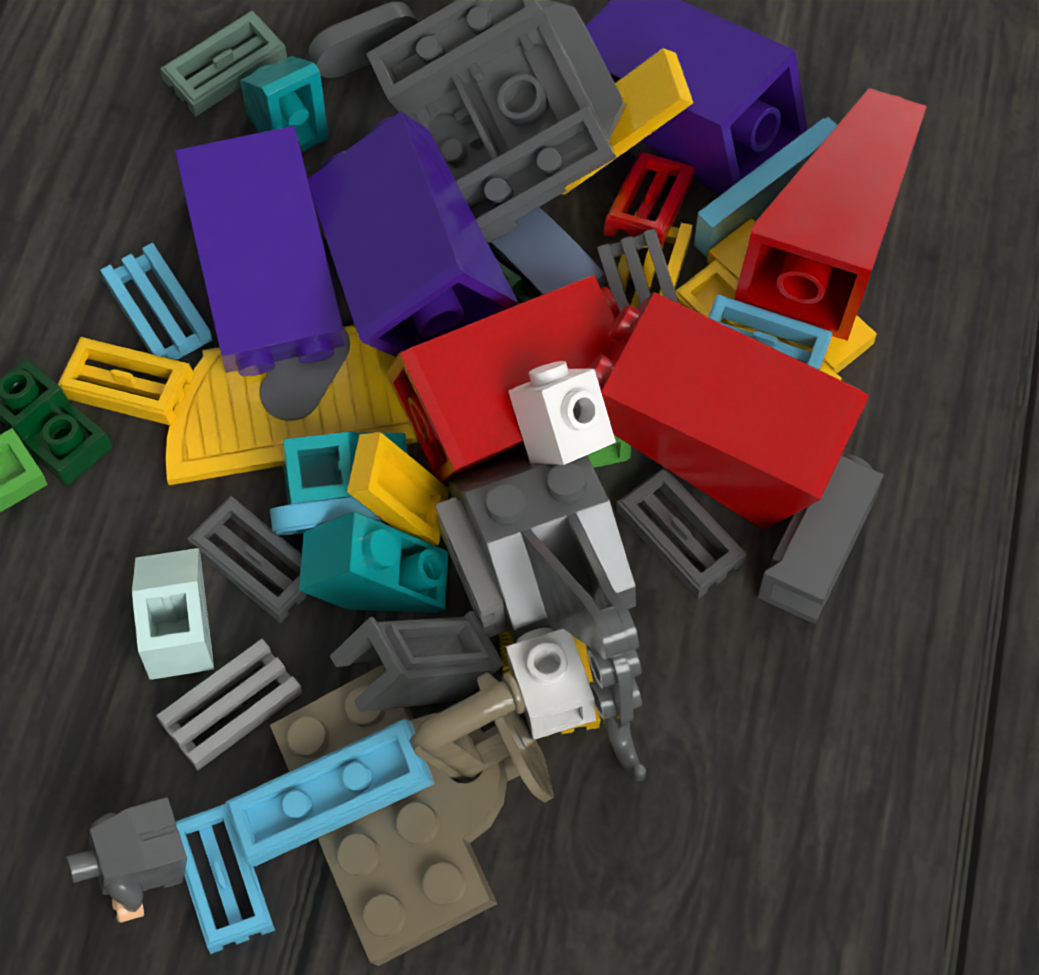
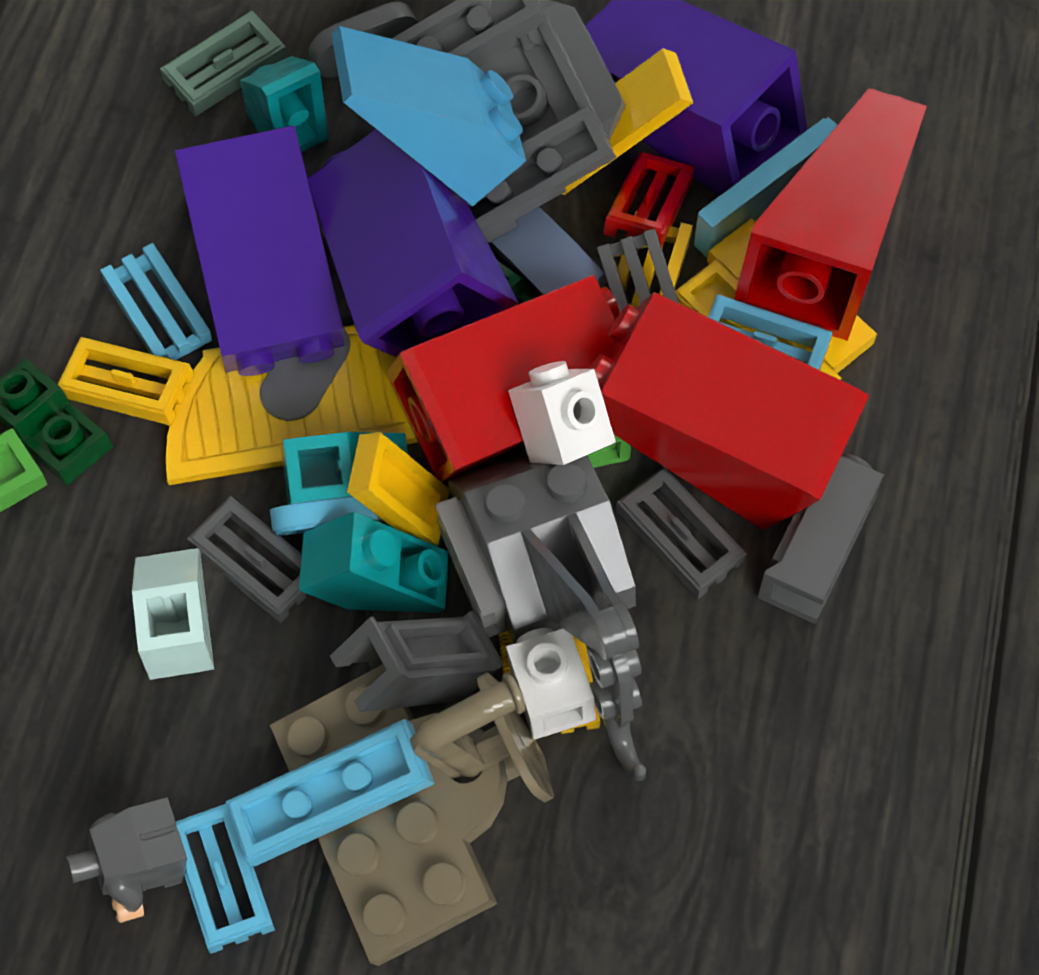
light grey tile [156,639,302,771] -> none
none -> dark azure slope [331,26,526,206]

